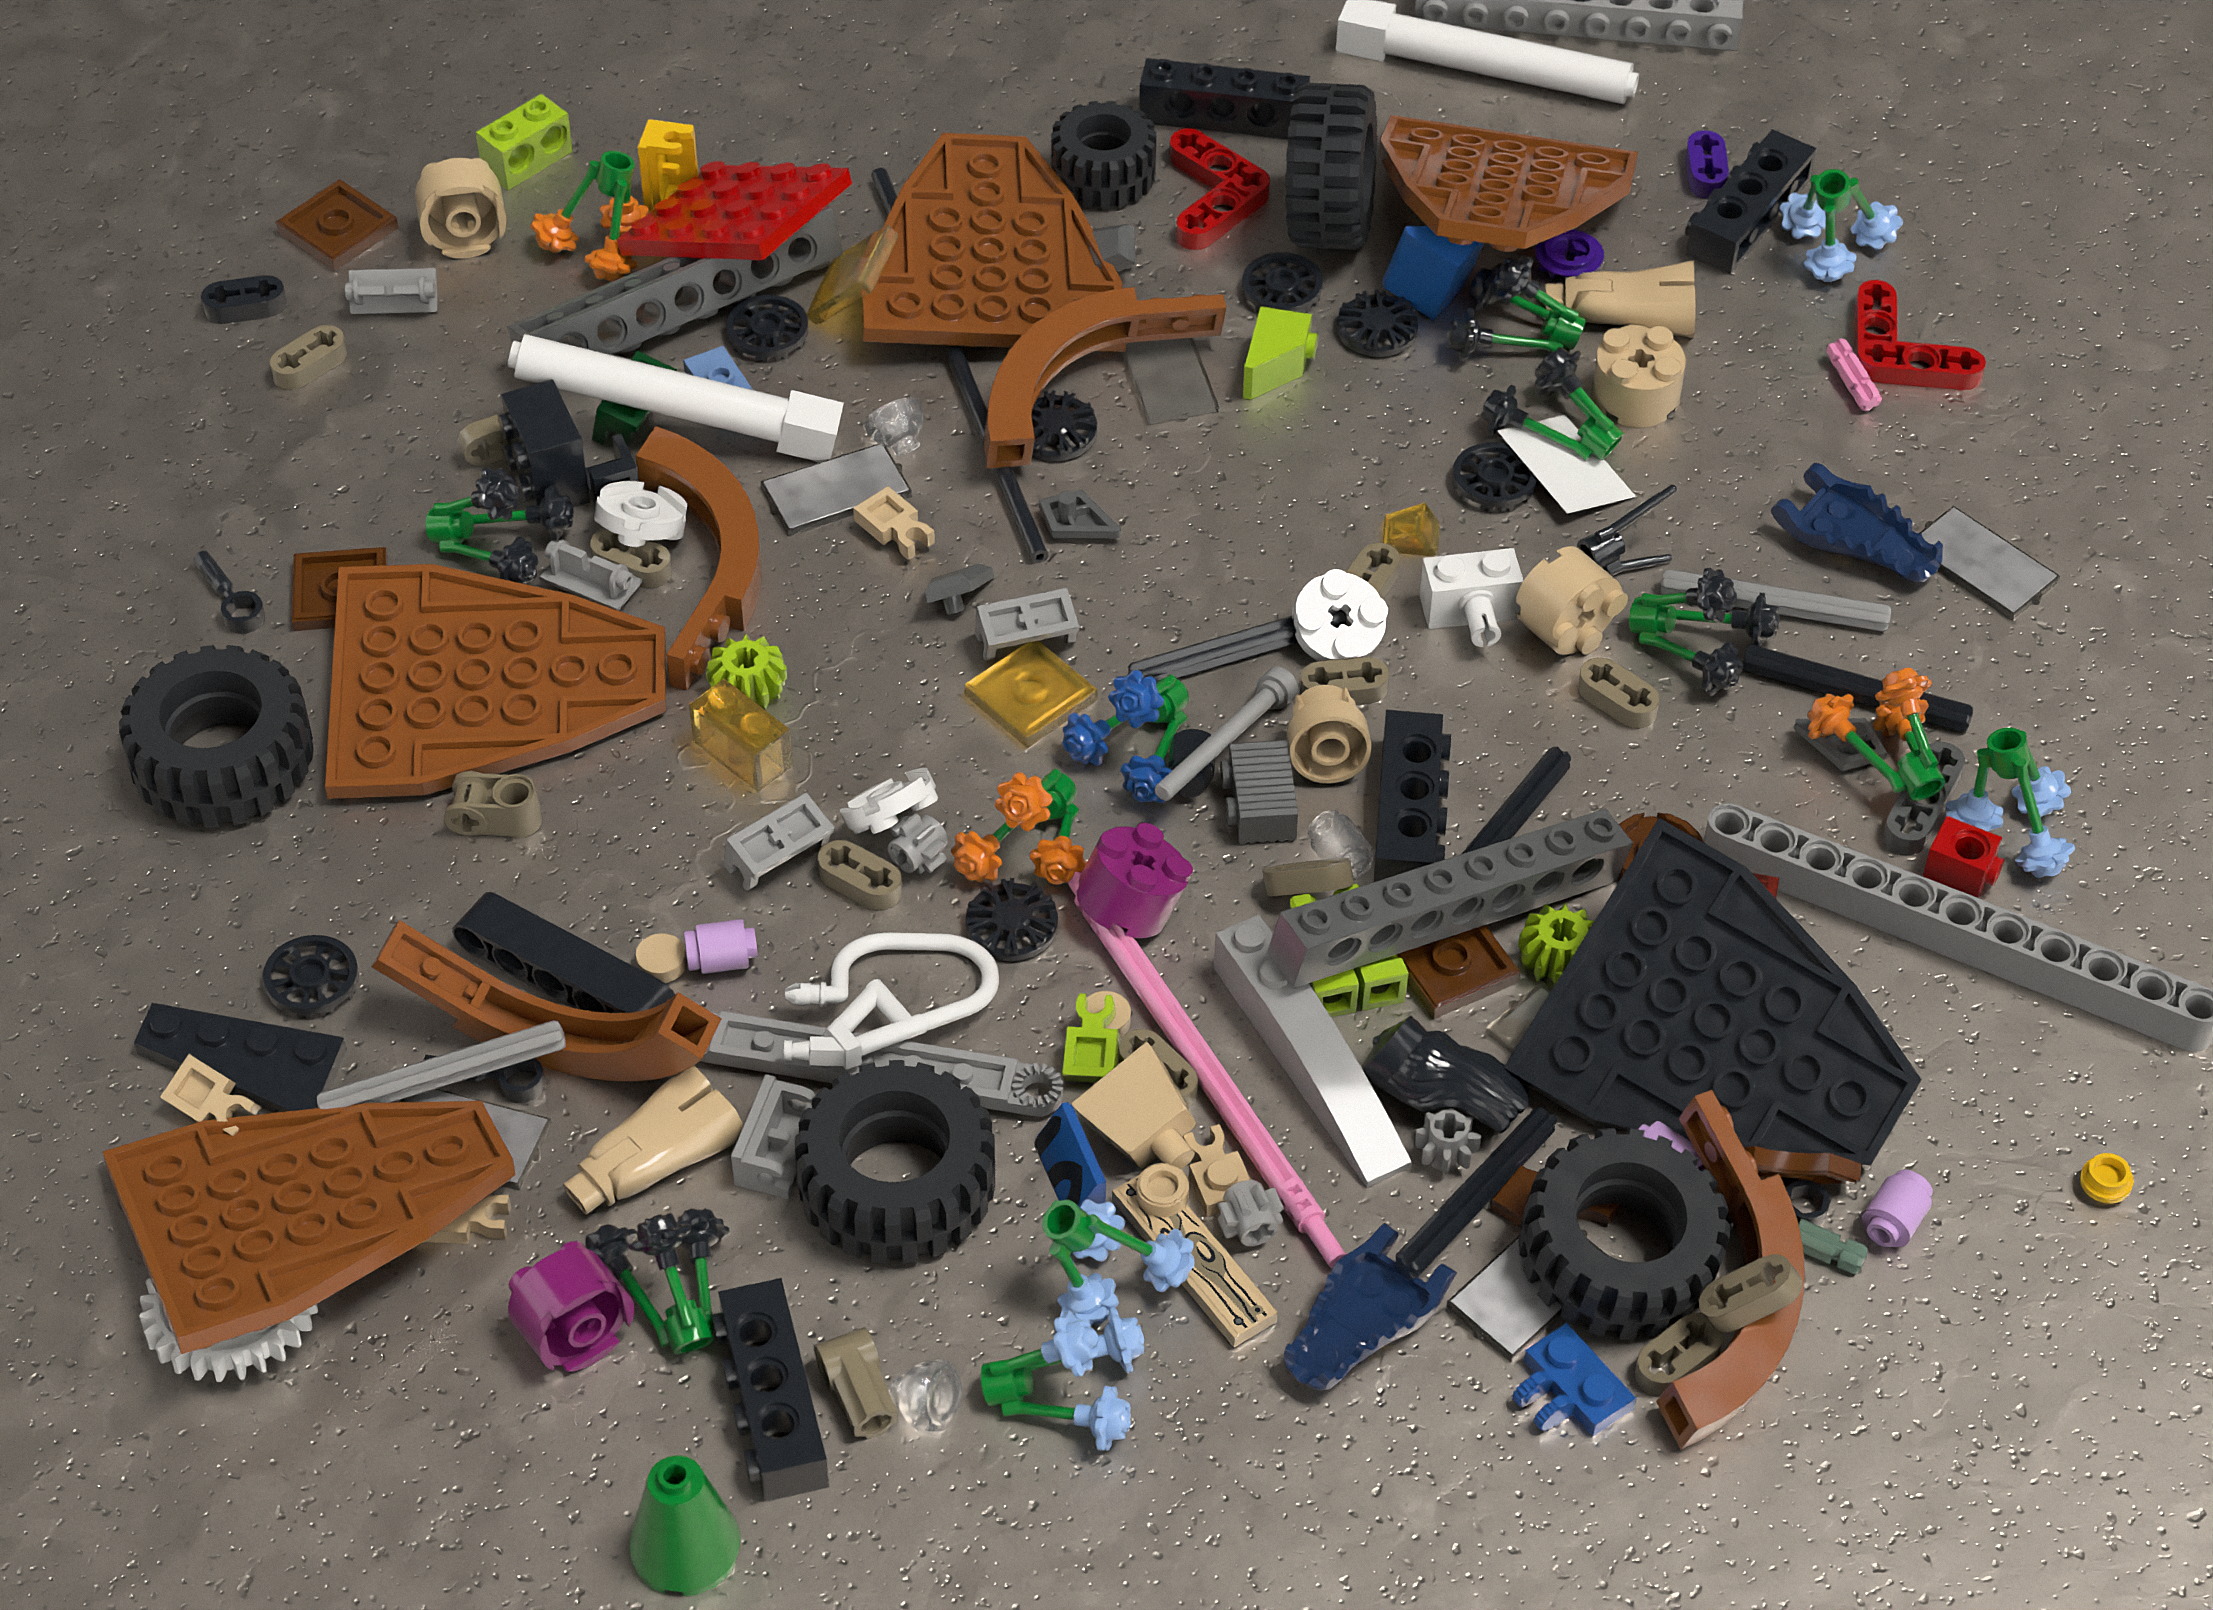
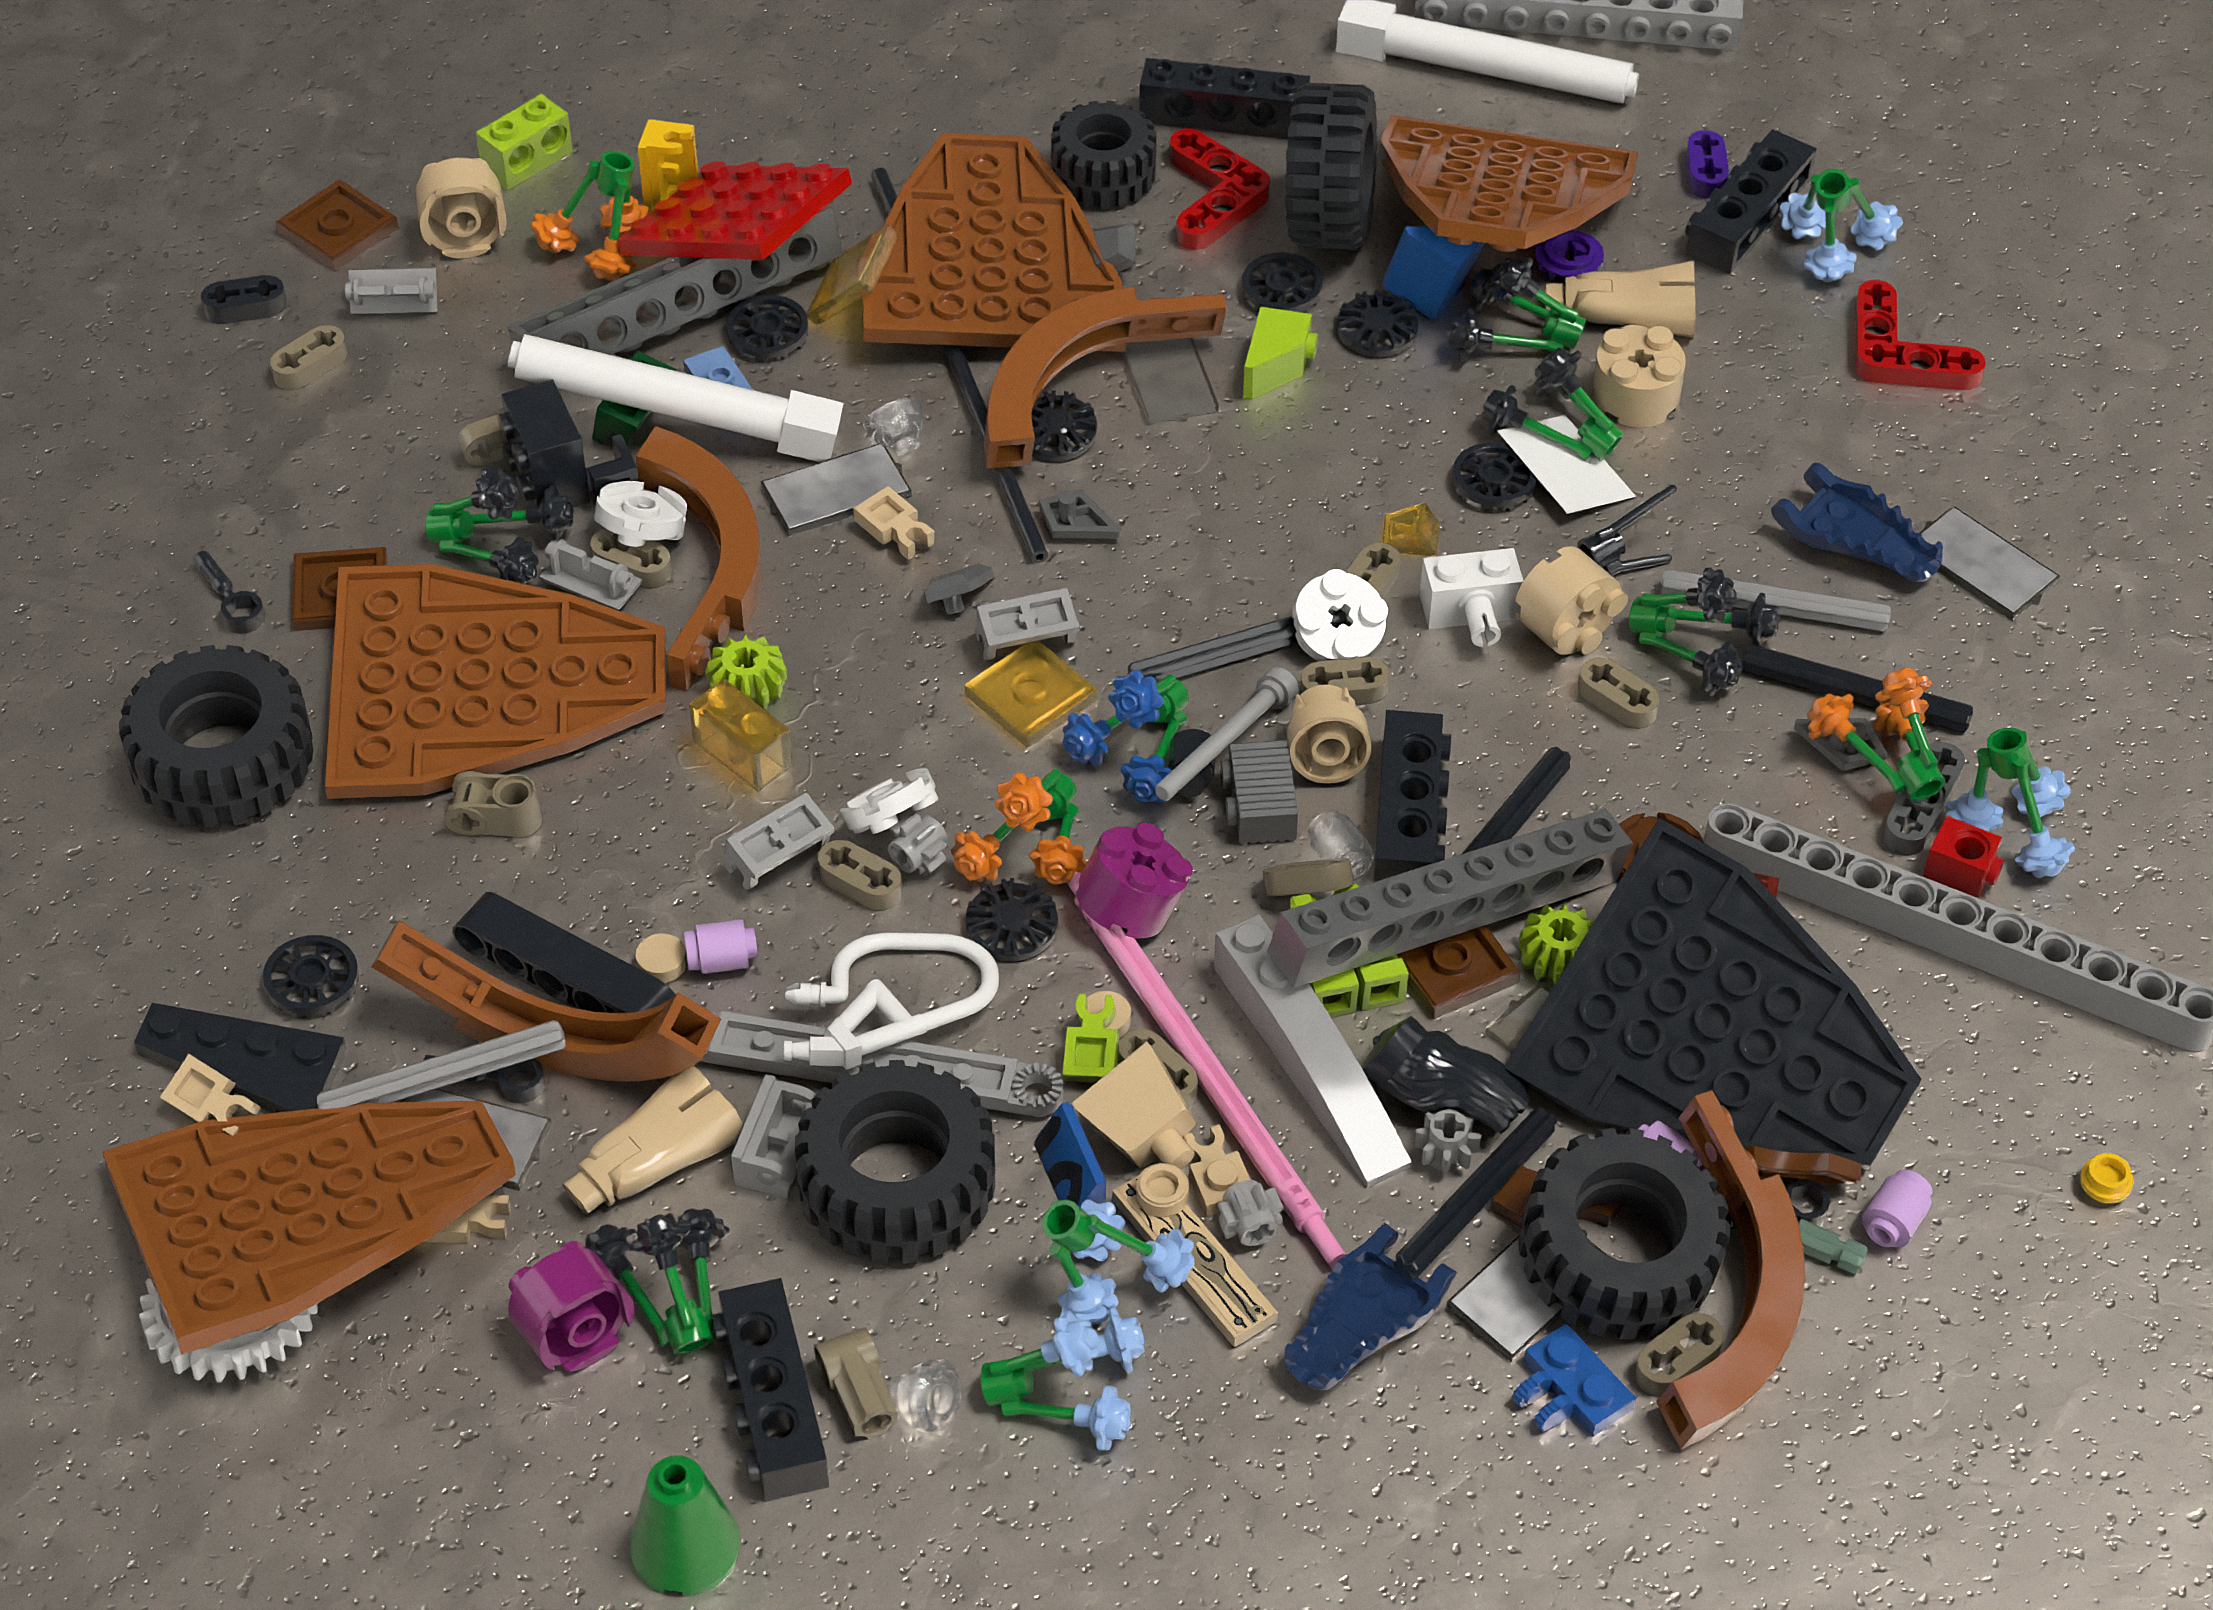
dark tan beam [1699,1254,1802,1332] -> none
bright pink axle [1826,338,1882,411] -> none

